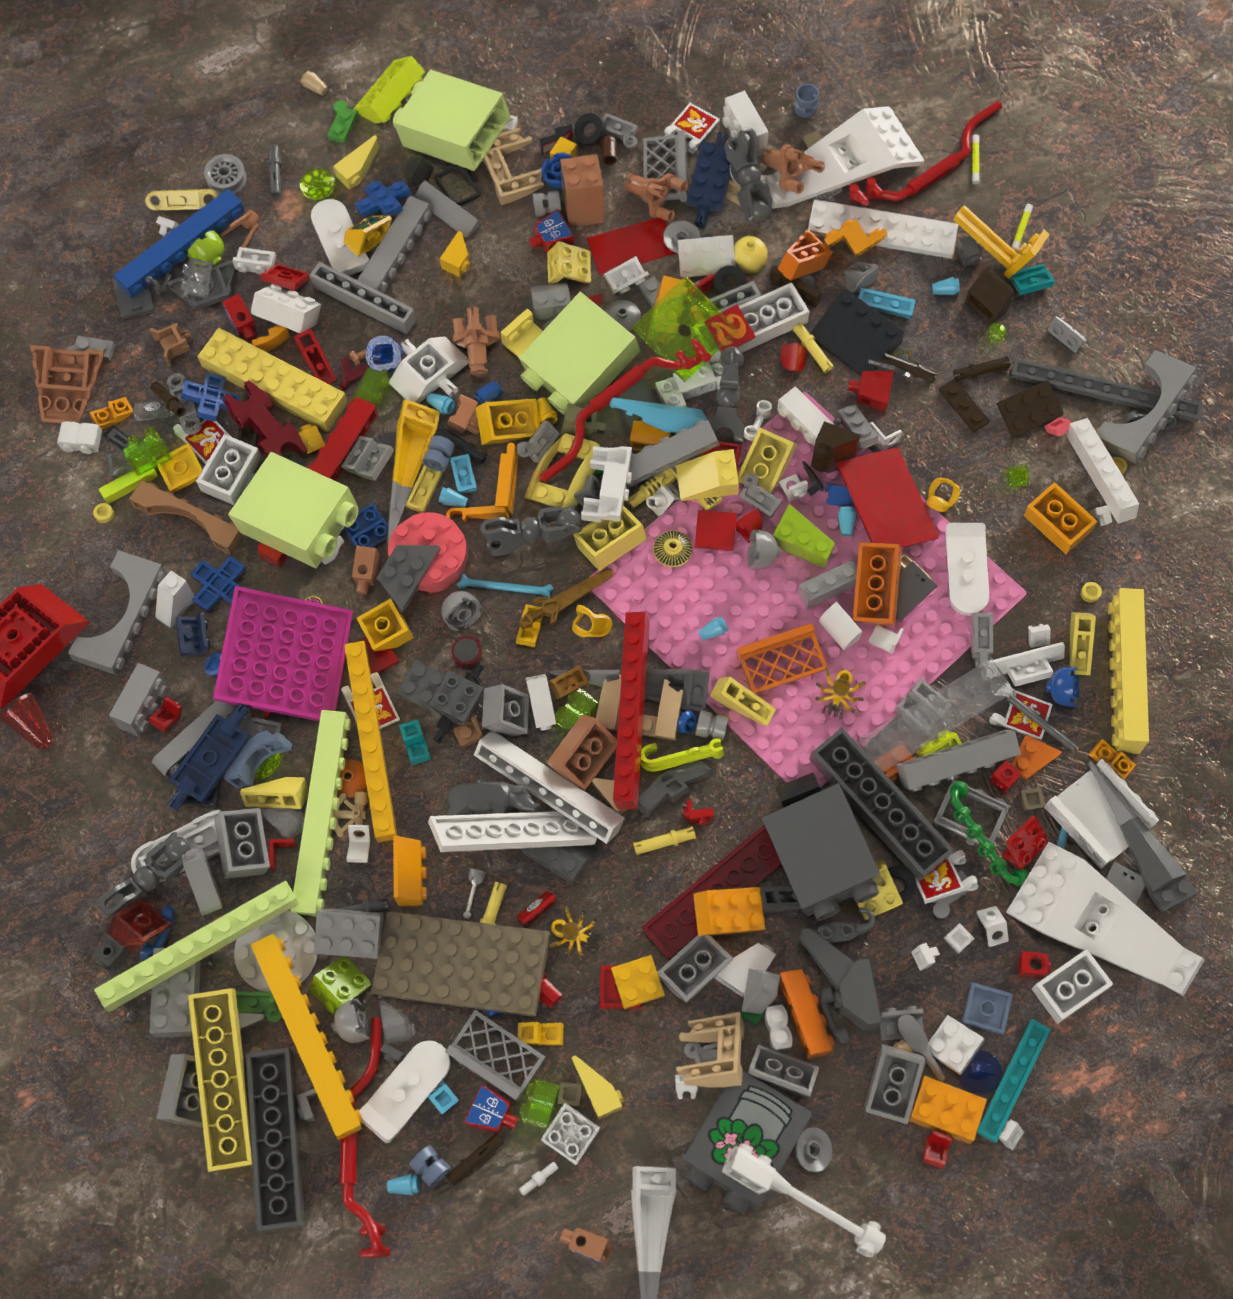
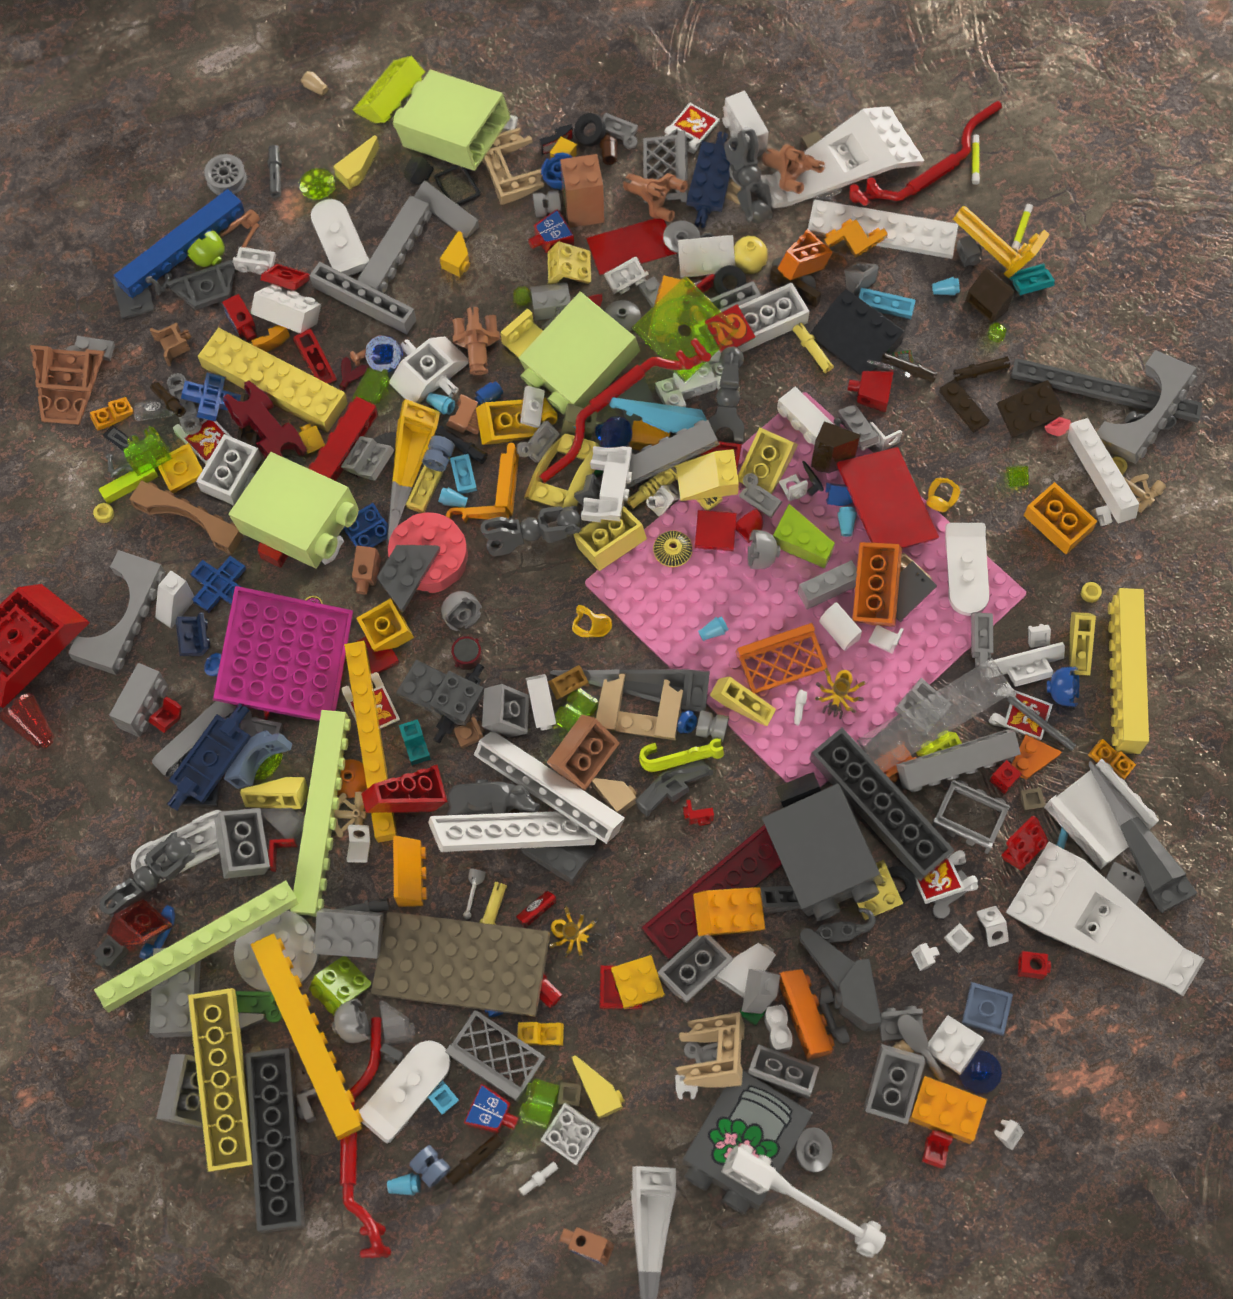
white brick [57,422,102,454] -> none
light yellow plate [145,189,218,210] -> none
white tile [156,216,179,237] -> none
clear bracket [180,257,212,298] -> none
light grey slope [182,848,222,916] -> none
bright green hinge [328,100,358,144] -> none
yellow slope [343,216,392,257] -> none
blue plate [354,180,411,218] -> none
medium azure piece [457,573,554,598] -> none
yellow slope [516,604,543,648] -> none
pearl gold sword [519,568,613,630] -> none
red brick [613,612,650,809] -> none
light yellow pin [633,826,696,855] -> none
white bar [743,400,772,441] -> none
red brick [781,343,807,372] -> none
sand blue wheel [794,84,819,118] -> none
green bar [950,781,1028,886] -> none
teal plate [976,1019,1051,1144] -> none
white brick [1032,949,1113,1024] -> none
light grey hinge [1047,316,1087,353] -> none
none -> red wedge [361,764,447,813]
none -> clear neon green tile [513,286,531,305]
none -> white plate [520,386,545,428]
none -> clear blue tile [595,416,632,448]
none -> white piece [794,689,807,726]
none -> tan piece [1124,474,1166,513]

